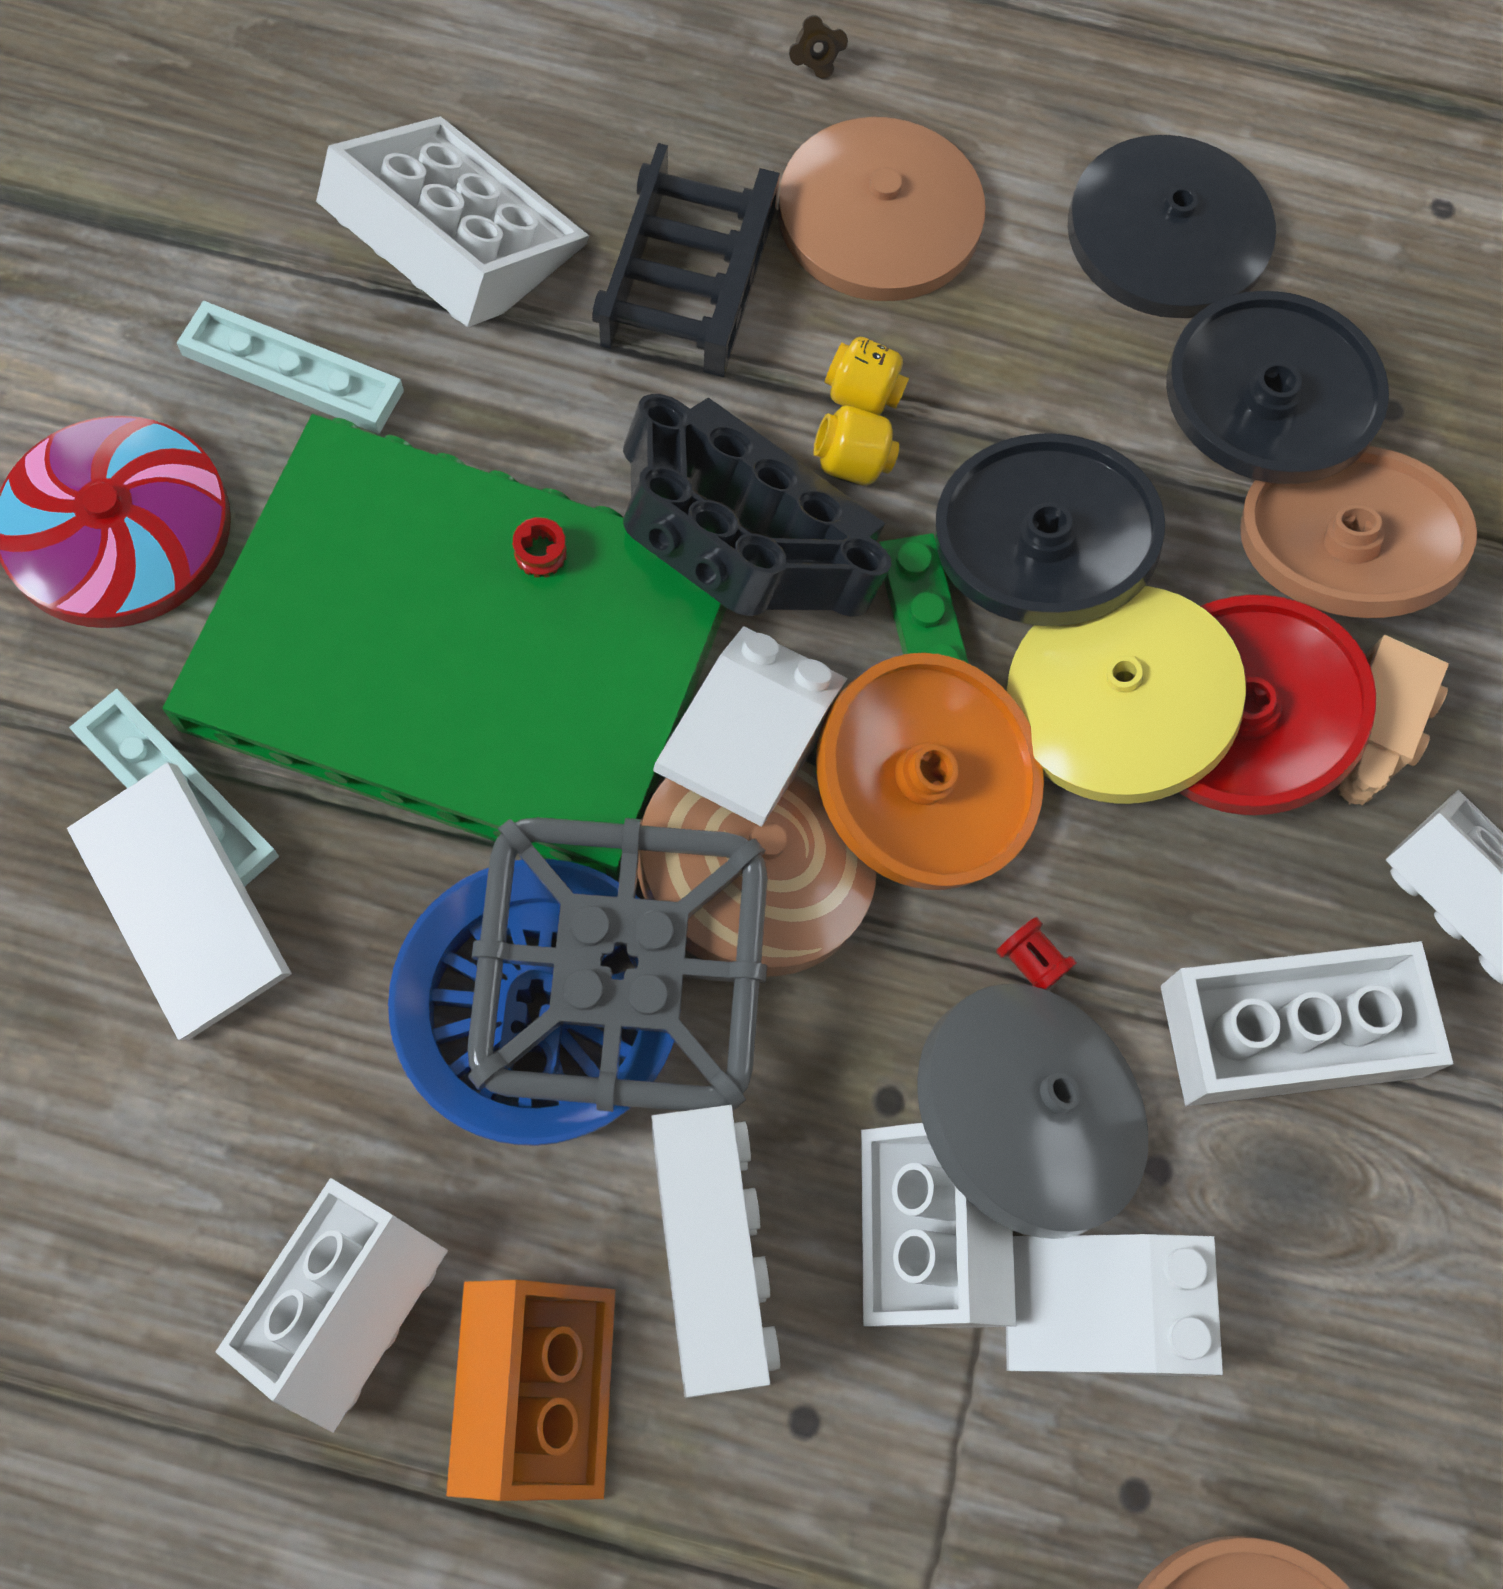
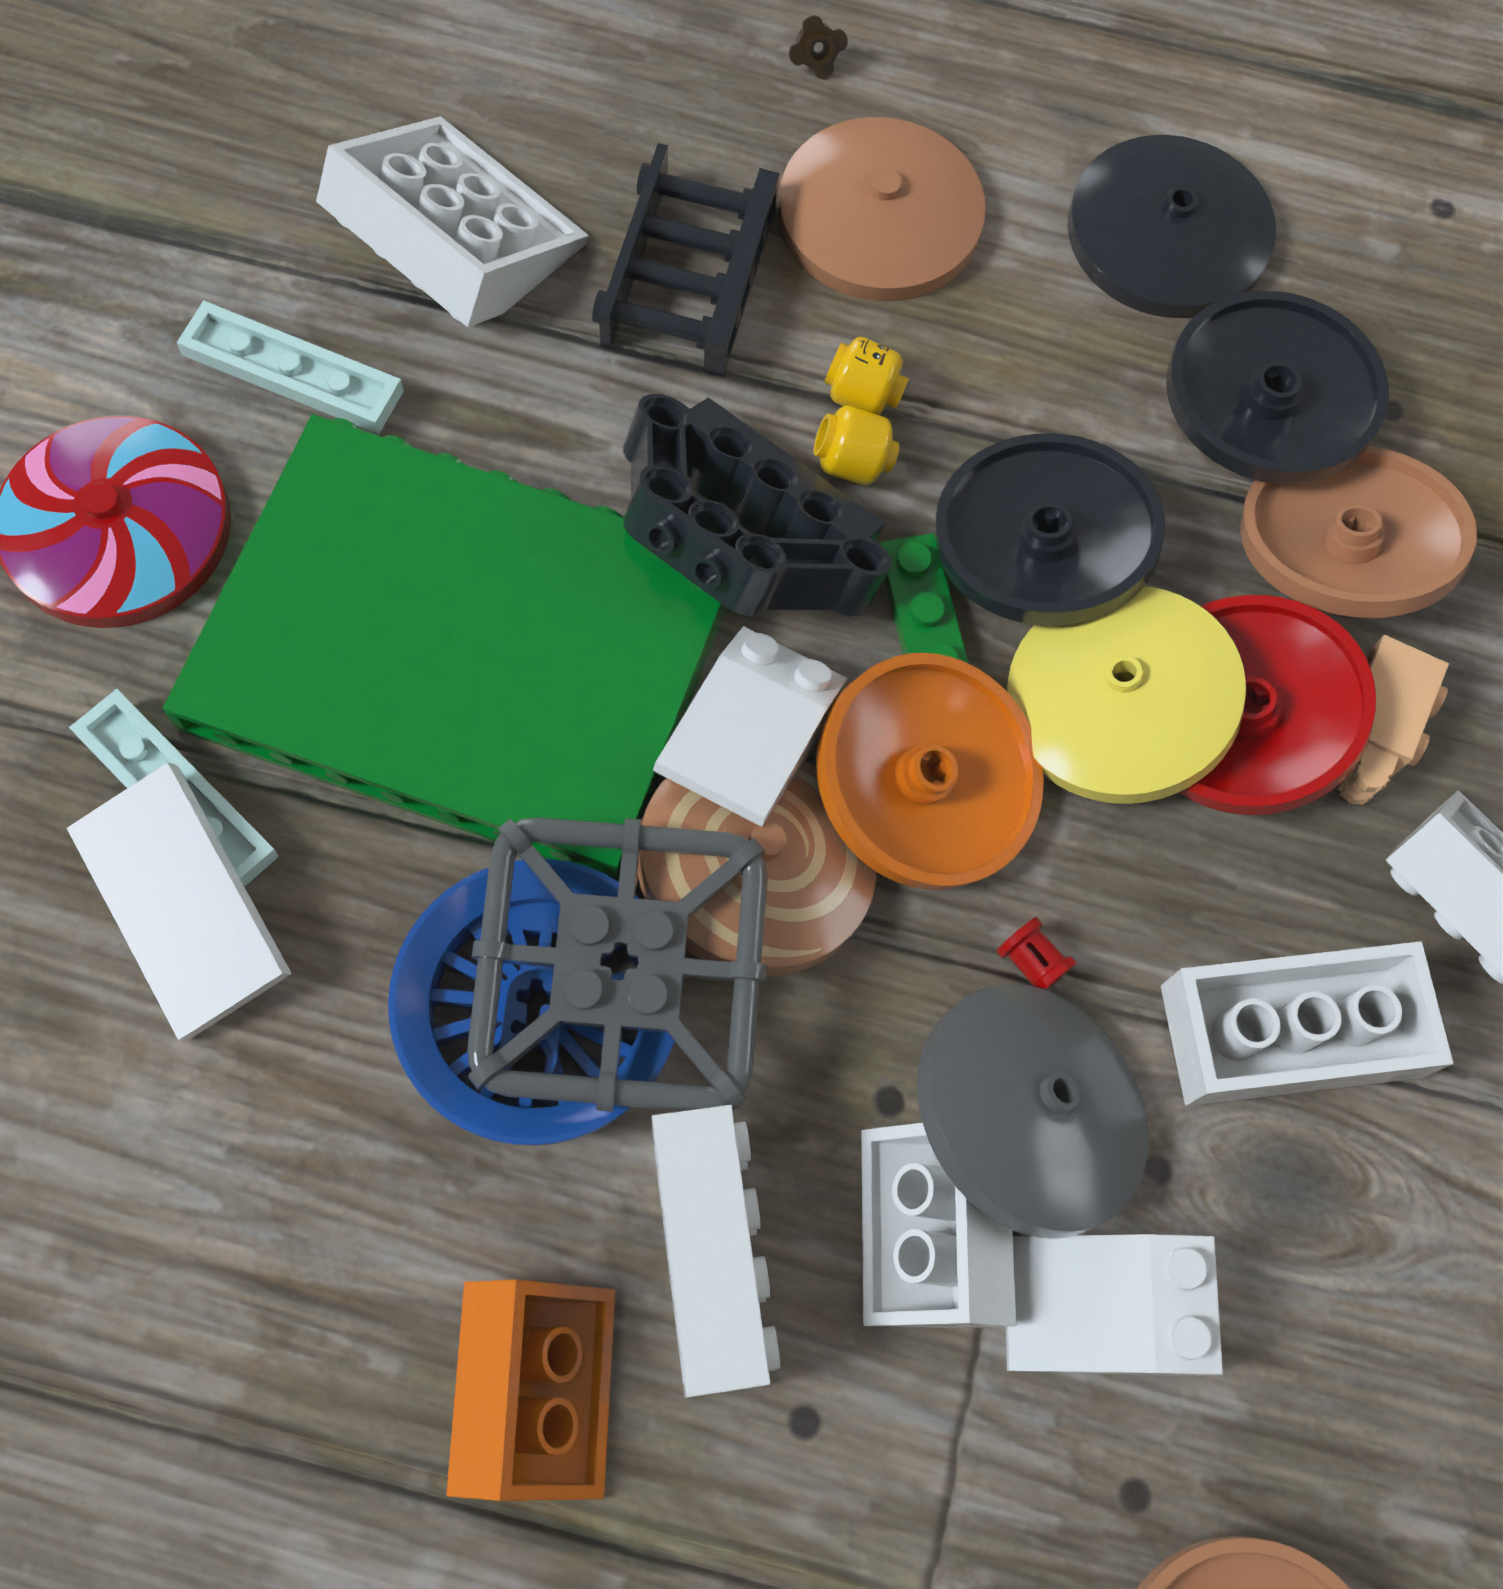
white slope [216,1178,448,1433] -> none
red bush [512,517,567,577] -> none

